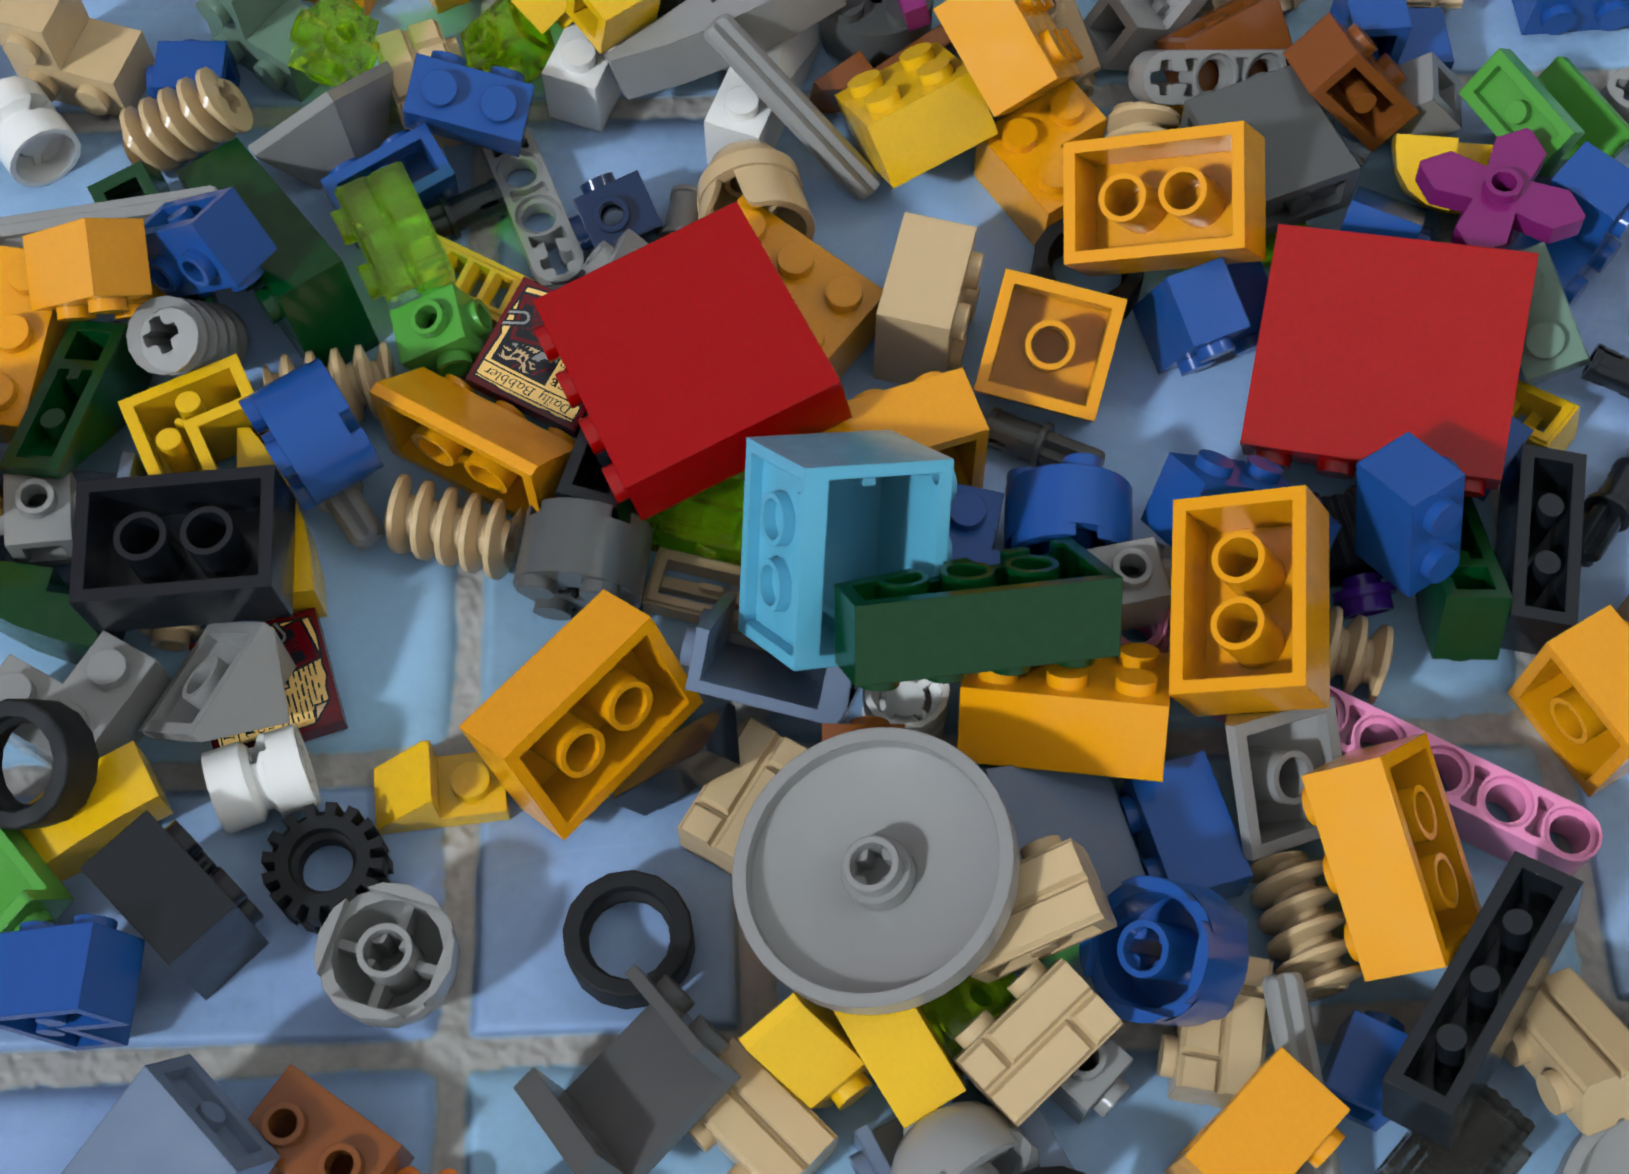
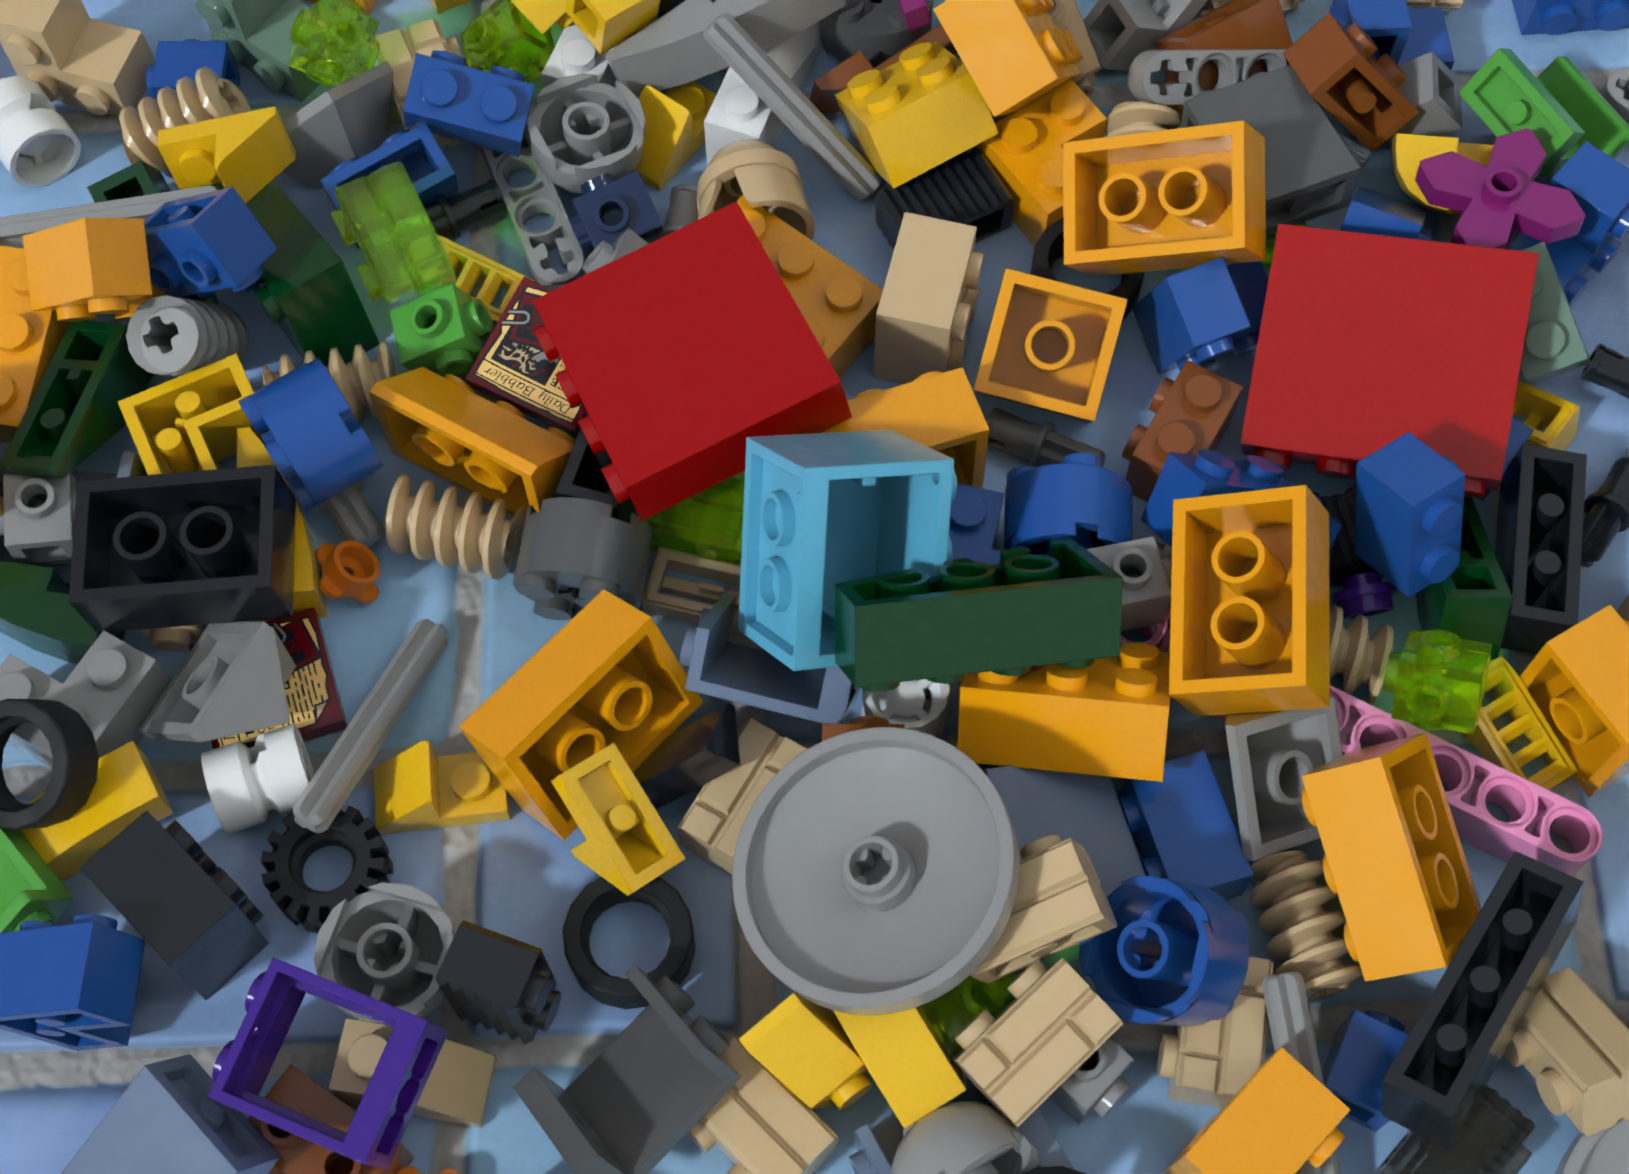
none -> yellow slope [157,106,296,204]
none -> dark purple window [208,957,449,1171]
none -> light grey axle [293,619,448,834]
none -> orange plate [315,540,380,604]
none -> tan slope [328,1018,497,1128]
none -> black brick [436,920,561,1045]
none -> light grey cylinder [526,73,646,194]
none -> yellow slope [551,742,686,896]
none -> yellow slope [633,81,717,191]
none -> black brick [875,147,1014,250]
none -> dark orange brick [1122,360,1243,502]
none -> clear neon green brick [1383,630,1493,734]
none -> yellow slope [1440,655,1578,791]

